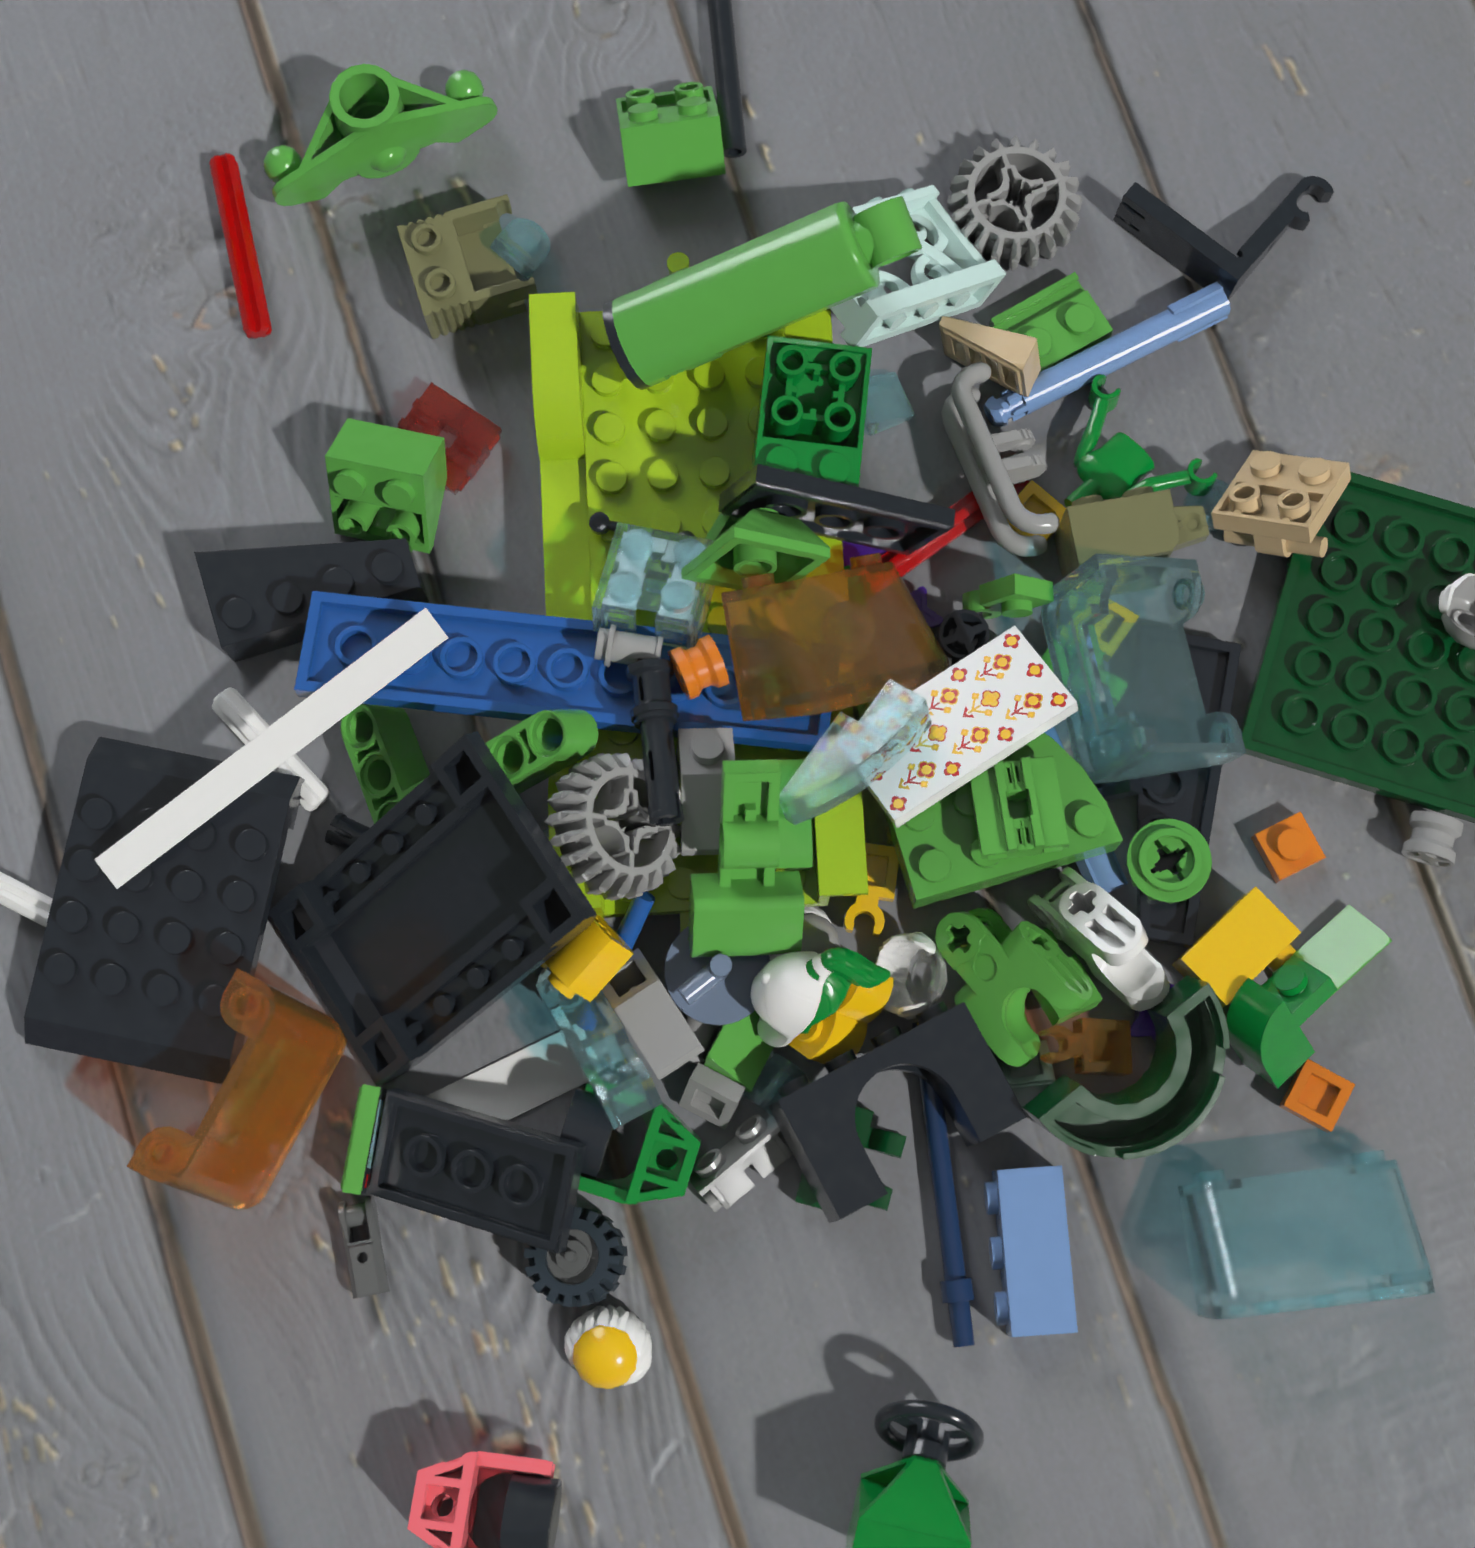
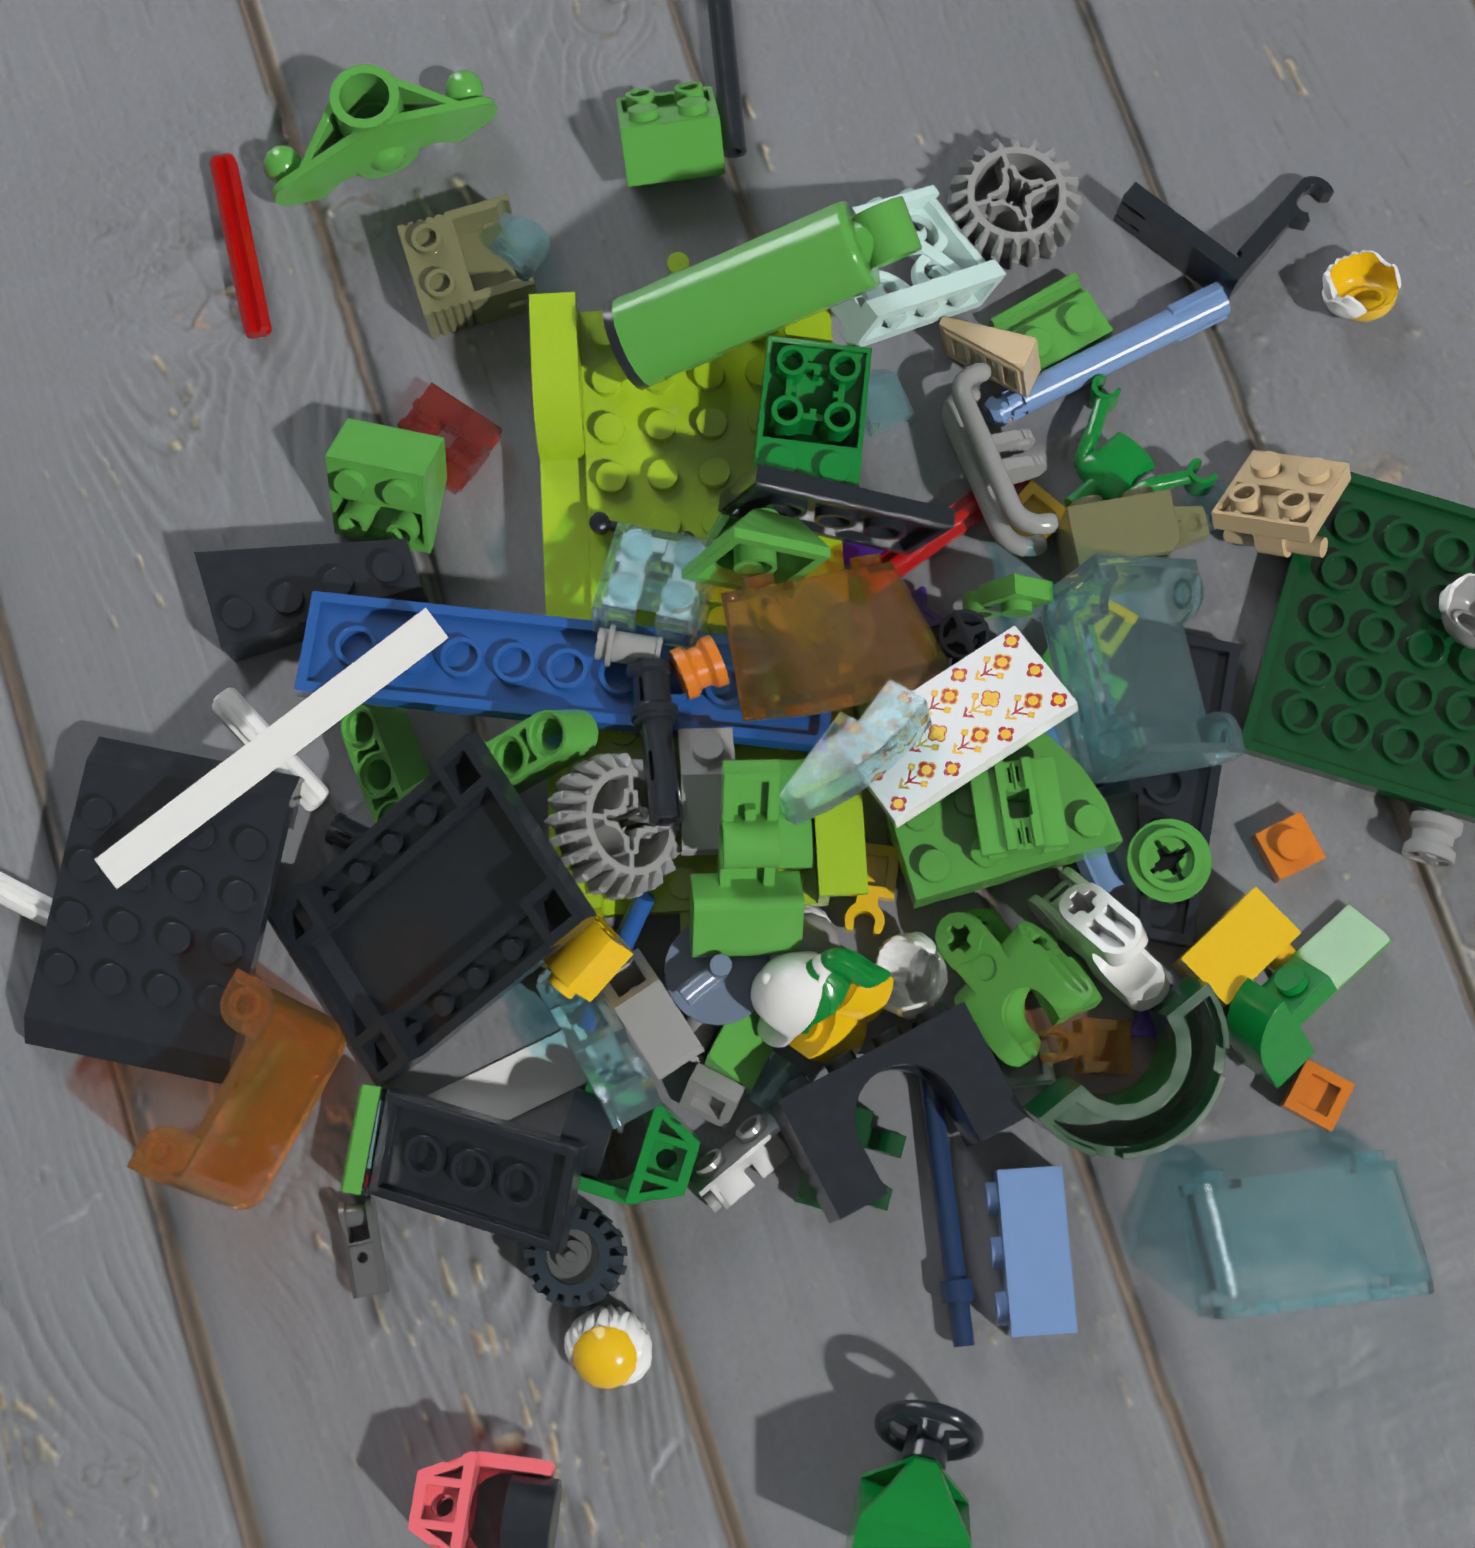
none -> yellow hair [1322,250,1401,323]

